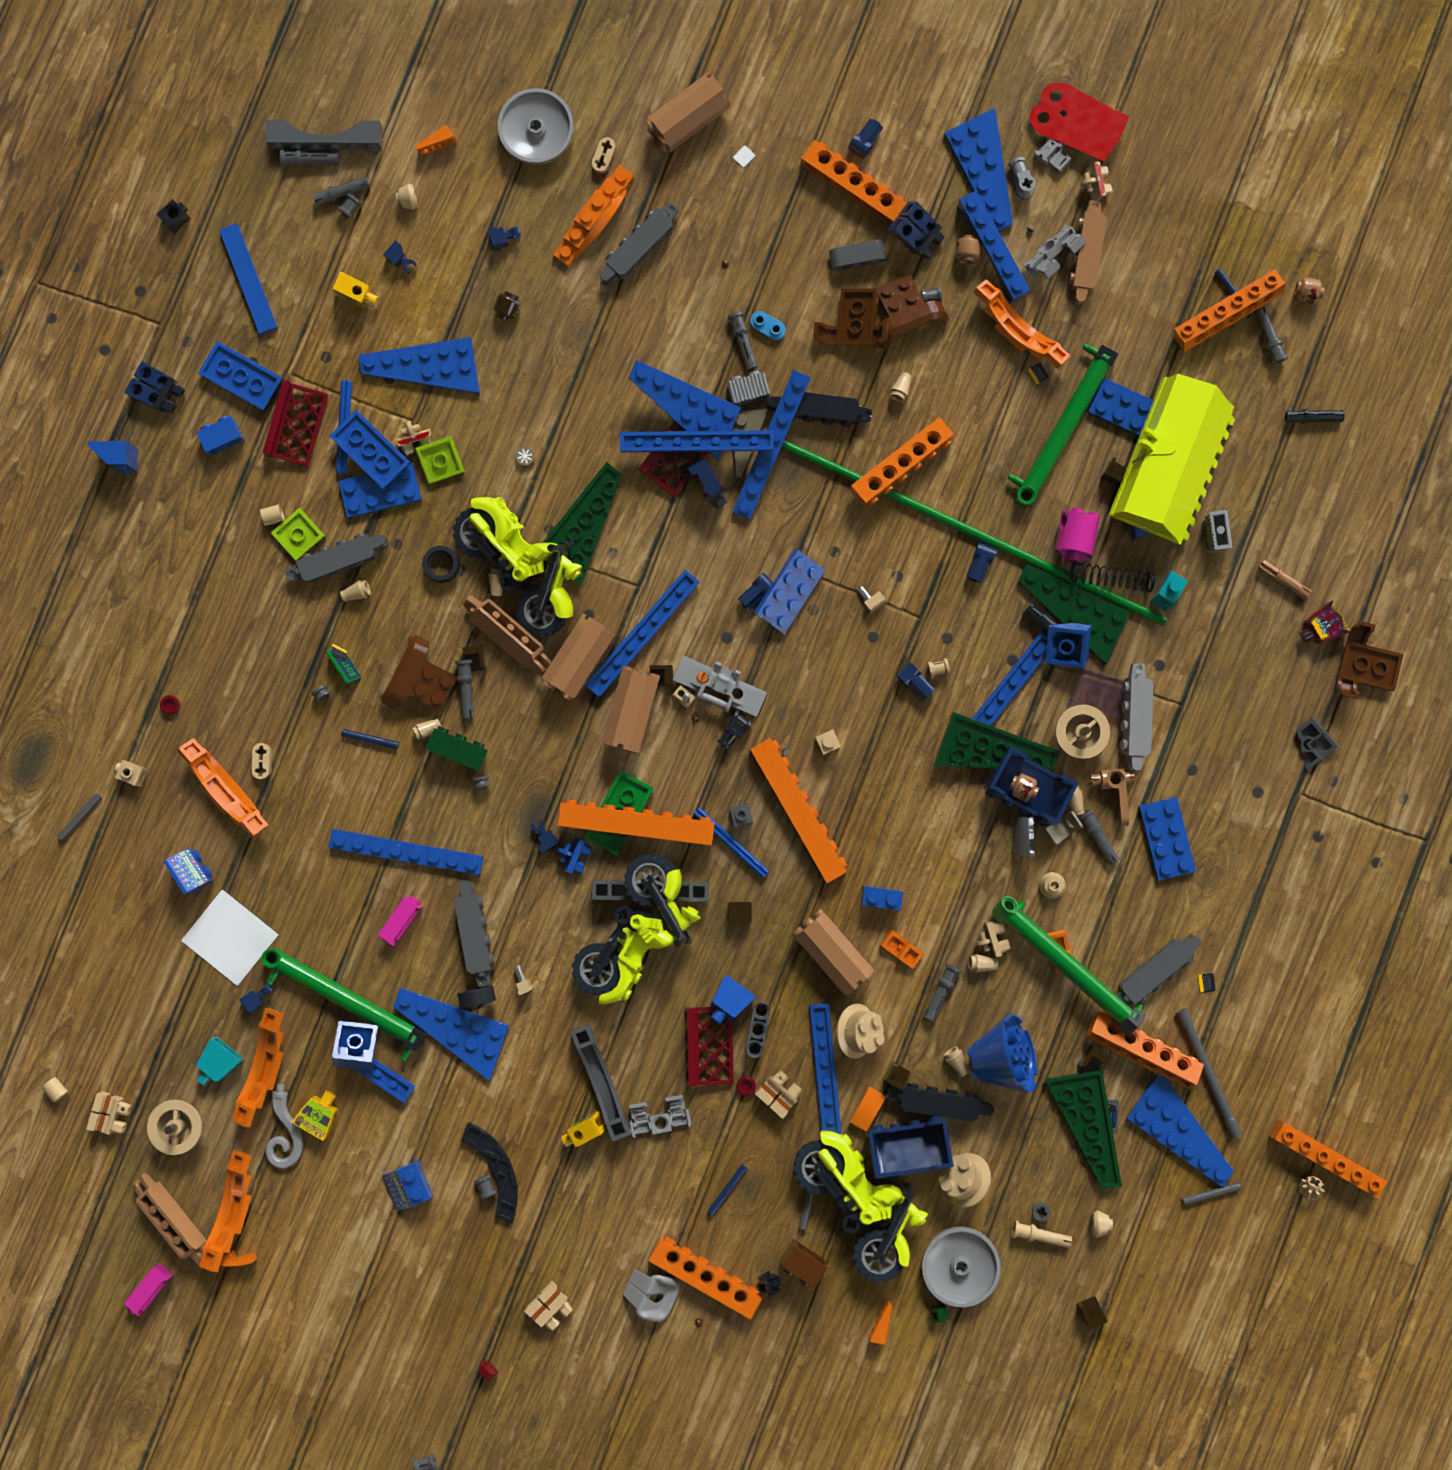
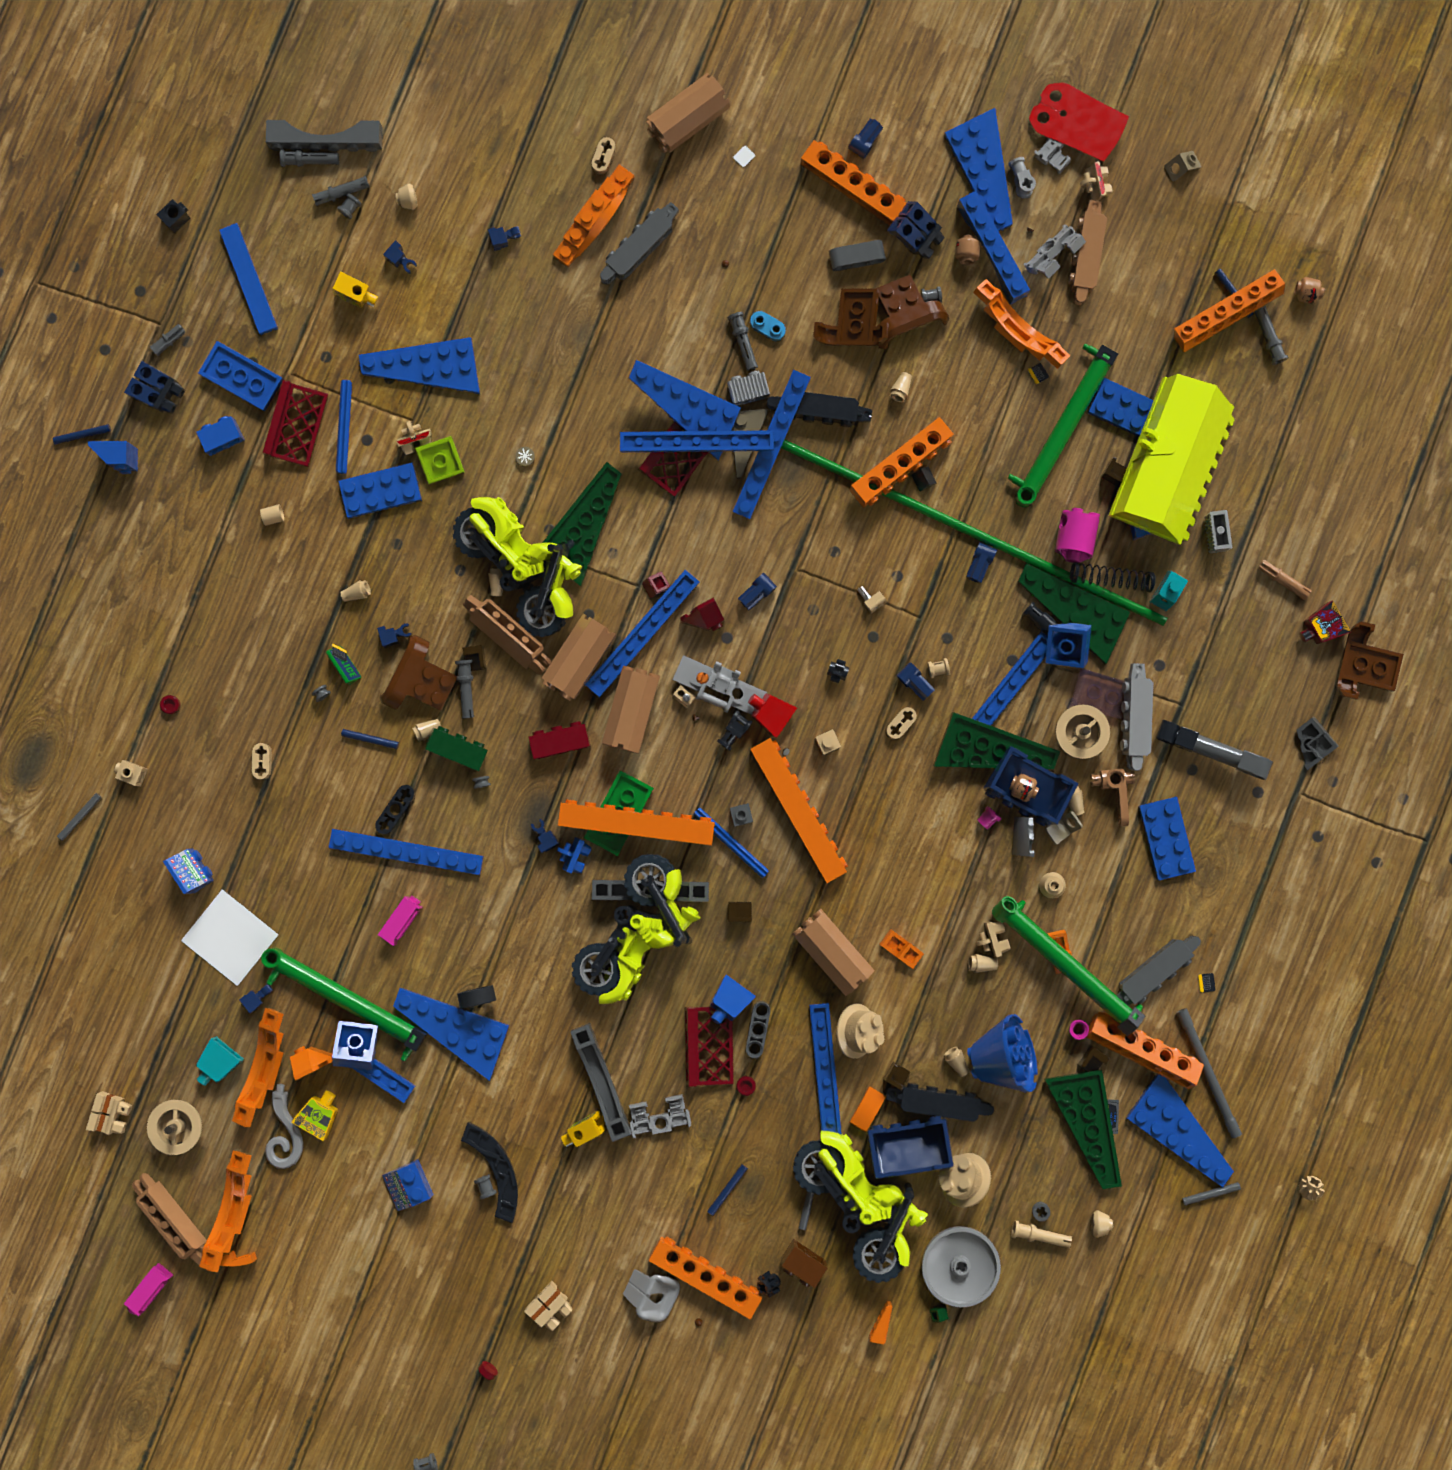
tan beam [41,1077,68,1103] -> none
orange piece [177,738,268,838] -> none
lime tile [271,508,326,561] -> none
dark grey hinge [285,533,388,584] -> none
blue plate [329,409,411,490] -> none
orange slope [415,125,456,156] -> none
black tyre [422,545,460,583] -> none
dark grey hinge [454,880,495,987] -> none
dark brown head [493,291,521,321] -> none
light grey dish [498,88,574,165] -> none
tan piece [514,965,534,995] -> none
dark brown panel [649,665,673,686] -> none
dark blue hips [685,459,727,509] -> none
blue plate [754,549,825,634] -> none
tan hips [755,1070,802,1119] -> none
blue brick [861,886,903,911] -> none
dark grey pin [923,963,962,1021] -> none
dark brown panel [1077,1296,1108,1329] -> none
dark grey pin [1078,808,1120,865] -> none
orange brick [1269,1119,1387,1198] -> none
black pin [1284,409,1345,424] -> none
none -> dark blue bar [53,424,111,445]
none -> dark grey axle [150,324,185,356]
none -> orange slope [290,1046,332,1080]
none -> black beam [375,785,416,834]
none -> dark blue piece [377,623,412,648]
none -> dark red brick [529,721,591,760]
none -> dark red slope [642,571,670,599]
none -> dark red slope [680,597,725,632]
none -> red torso [748,693,797,738]
none -> black gear [827,659,849,683]
none -> tan beam [886,707,917,739]
none -> black slope [911,467,937,492]
none -> dark pink piece [977,806,1001,830]
none -> dark pink piece [1069,1020,1089,1039]
none -> dark grey piece [1155,720,1273,780]
none -> dark tan bracket [1164,151,1201,181]

